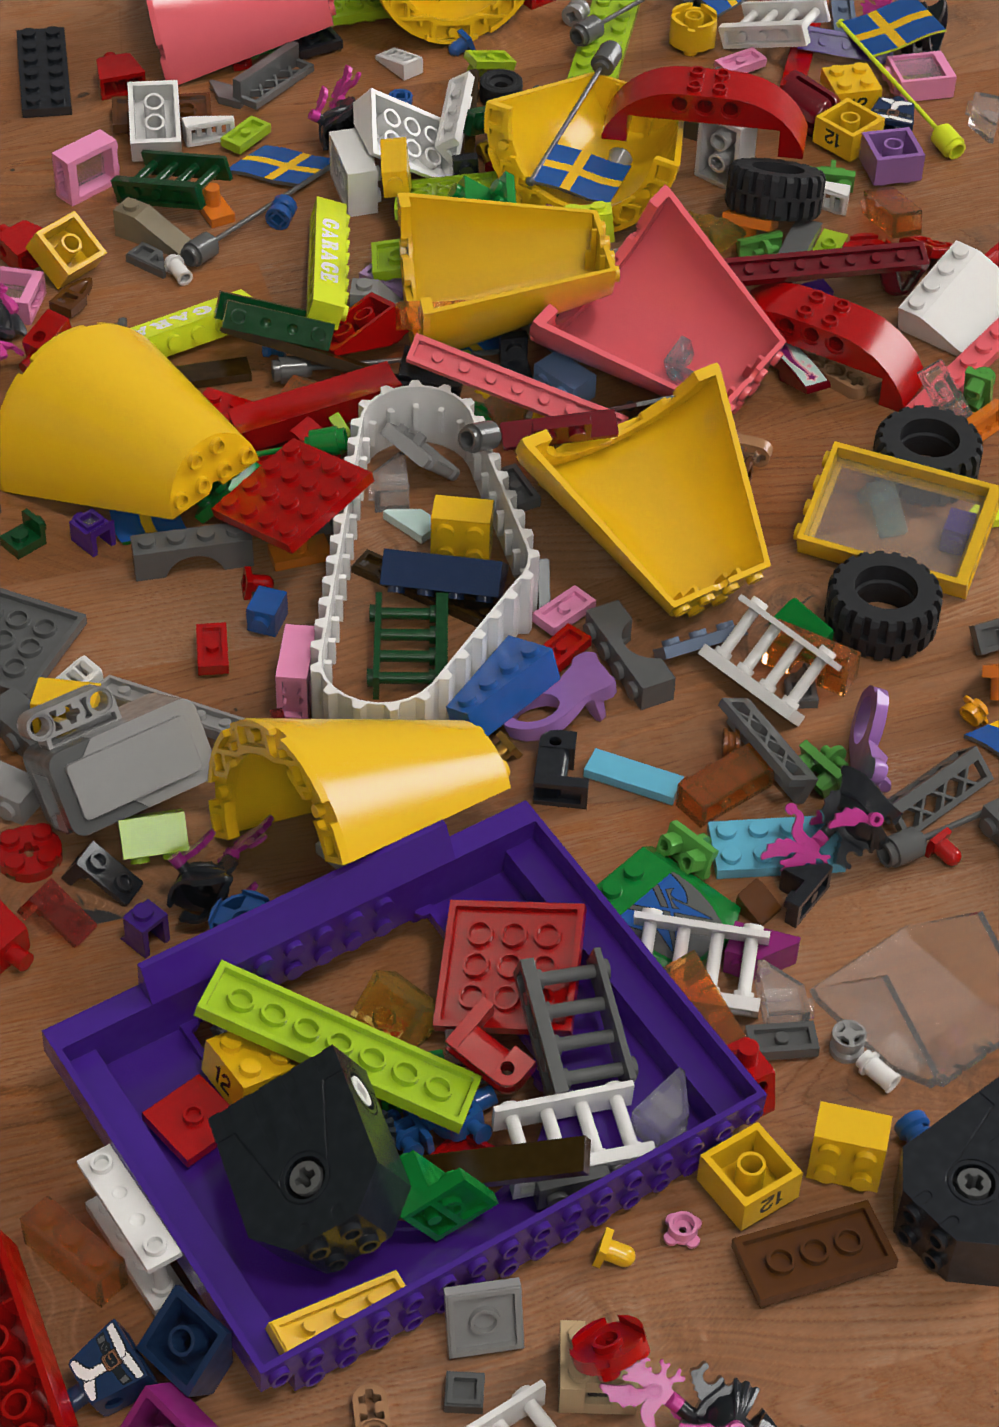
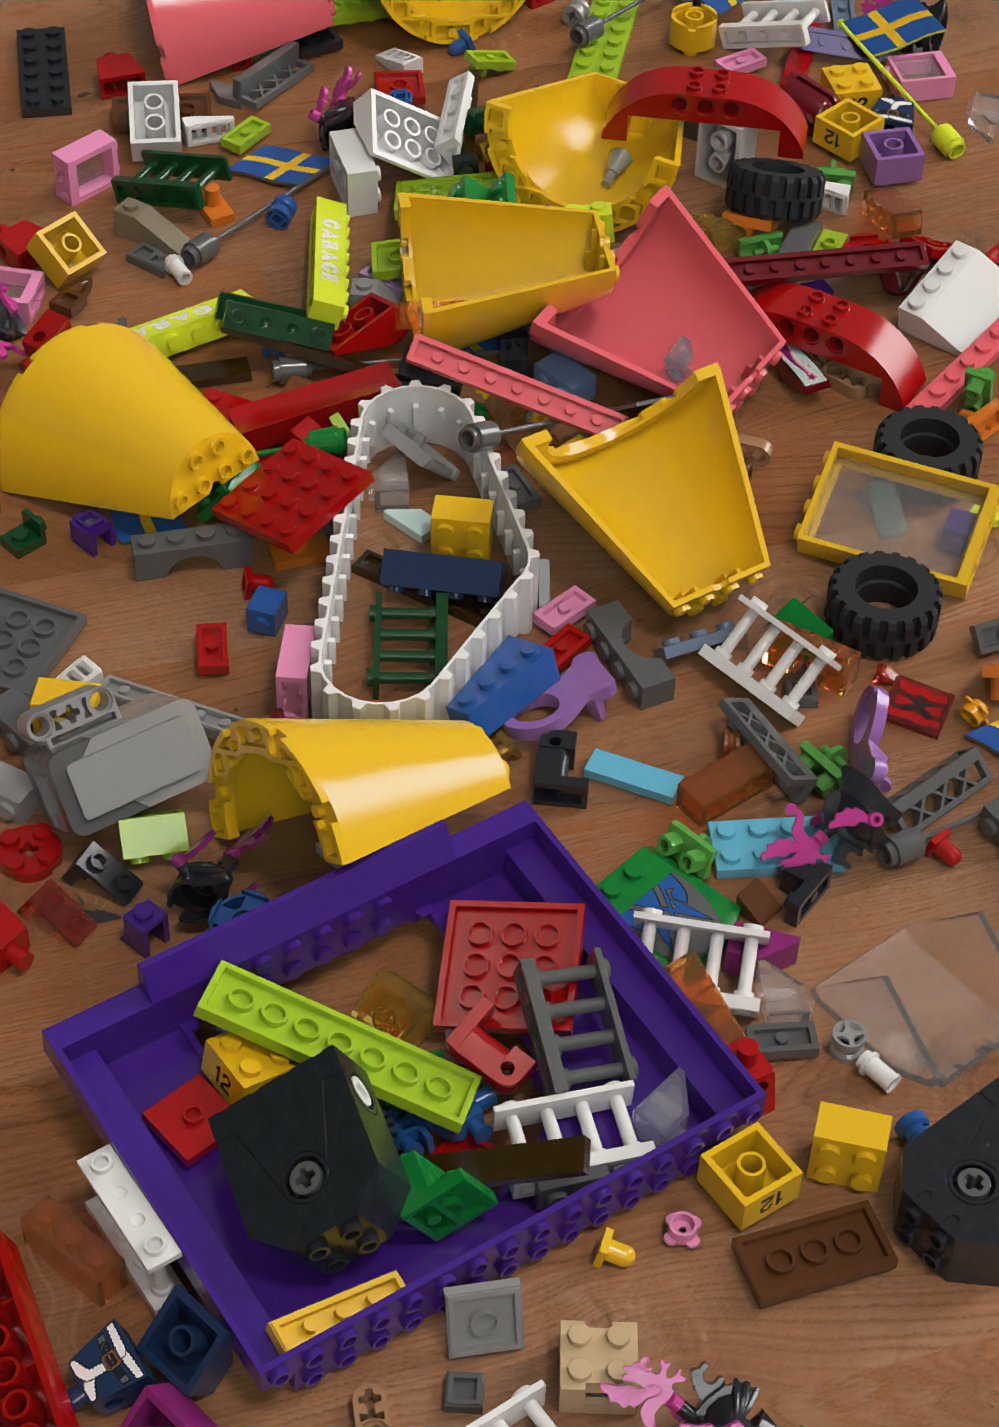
yellow slope [380,137,412,198] -> none
black tyre [479,69,523,105] -> none
dark red bracket [500,409,619,451] -> none
flag [526,40,631,202] -> none
red plate [569,1315,650,1382] -> none
clear slope [917,359,973,418] -> none
none -> red plate [373,70,426,105]
none -> flag [872,663,956,740]

